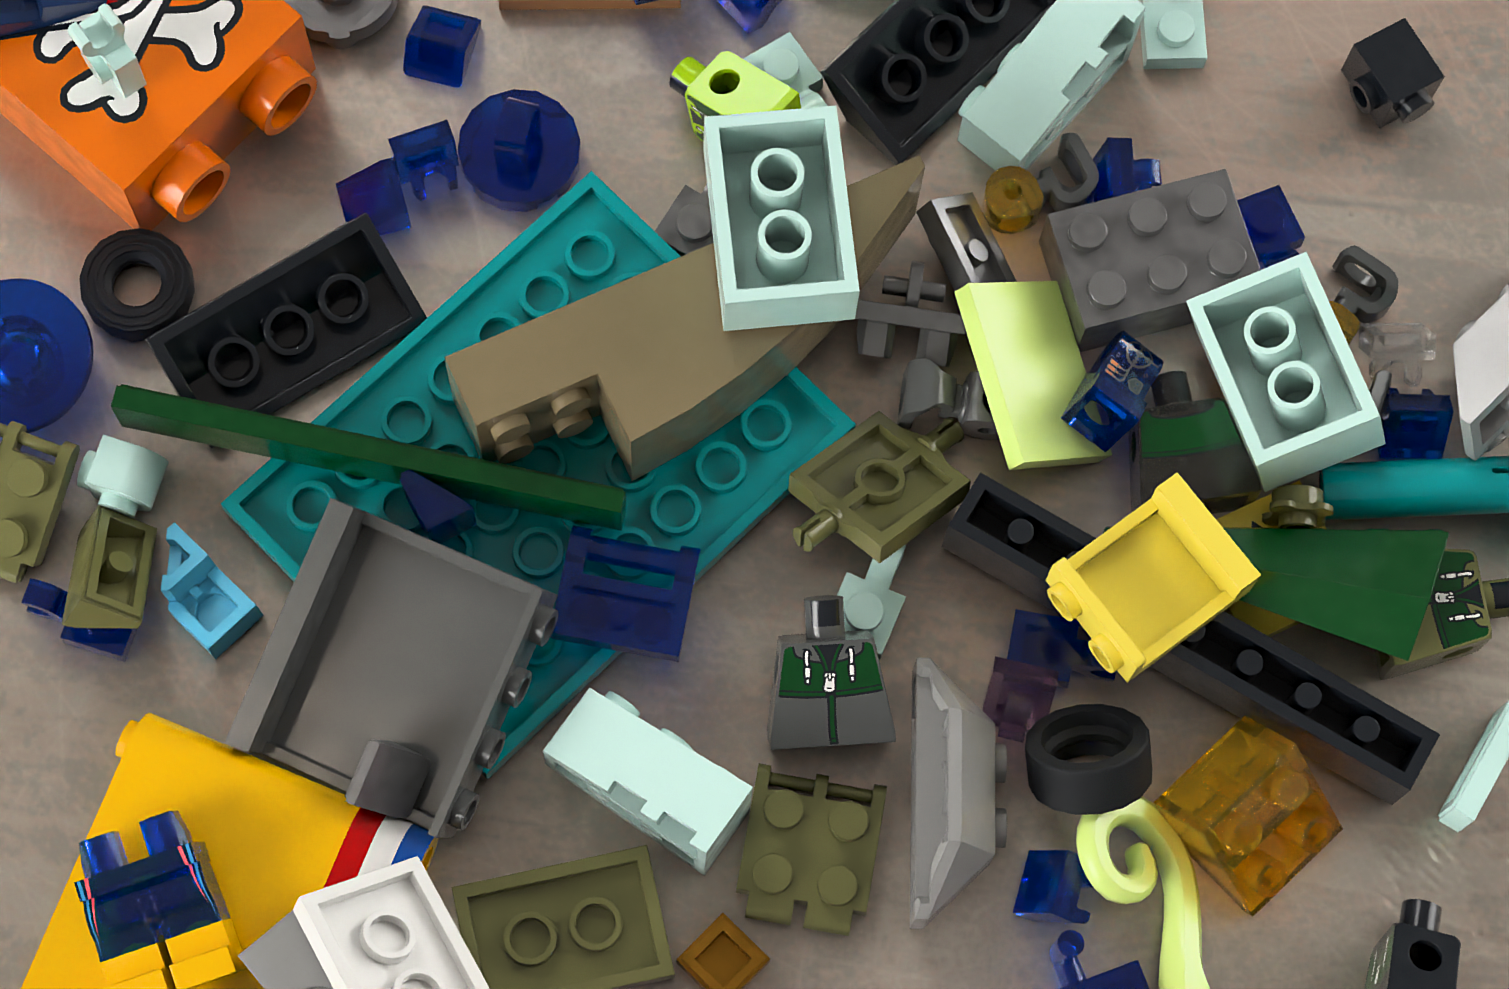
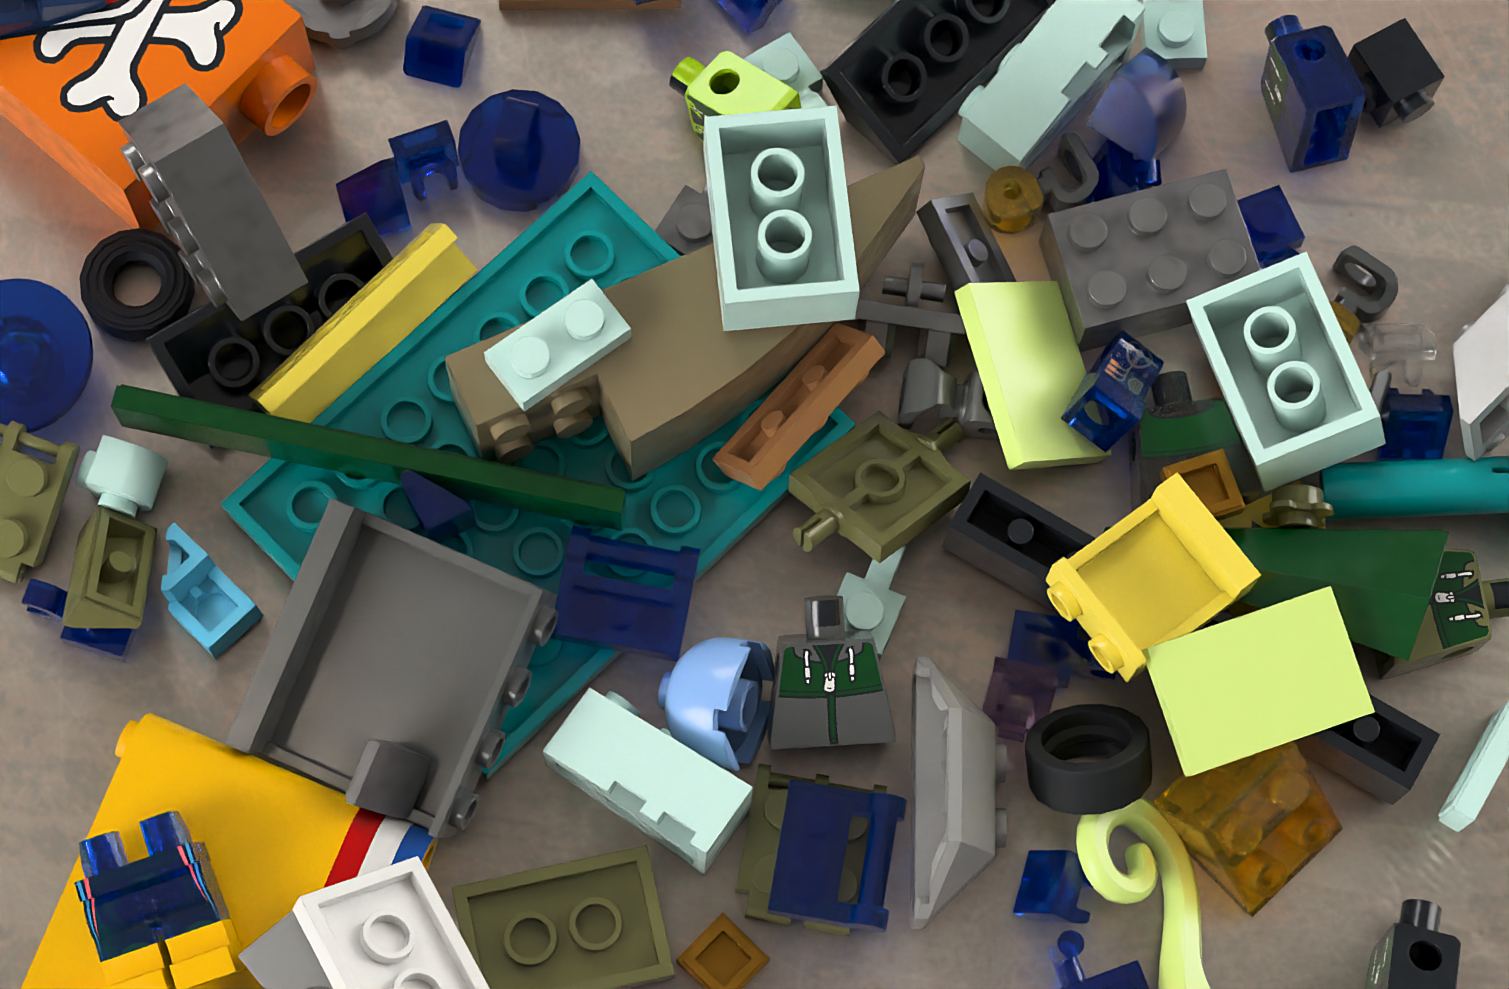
light aqua plate [68,3,147,98] -> none
none -> flat silver brick [118,83,308,321]
none -> light yellow fence [248,223,478,423]
none -> light aqua plate [484,279,631,412]
none -> light blue cylinder [658,637,774,771]
none -> medium nougat plate [712,322,886,491]
none -> clear blue plate [767,779,907,933]
none -> clear blue brick [1086,47,1187,164]
none -> yellowish green tile [1141,586,1375,777]
none -> pearl gold tile [1160,449,1246,521]
none -> clear blue torso [1261,15,1366,173]

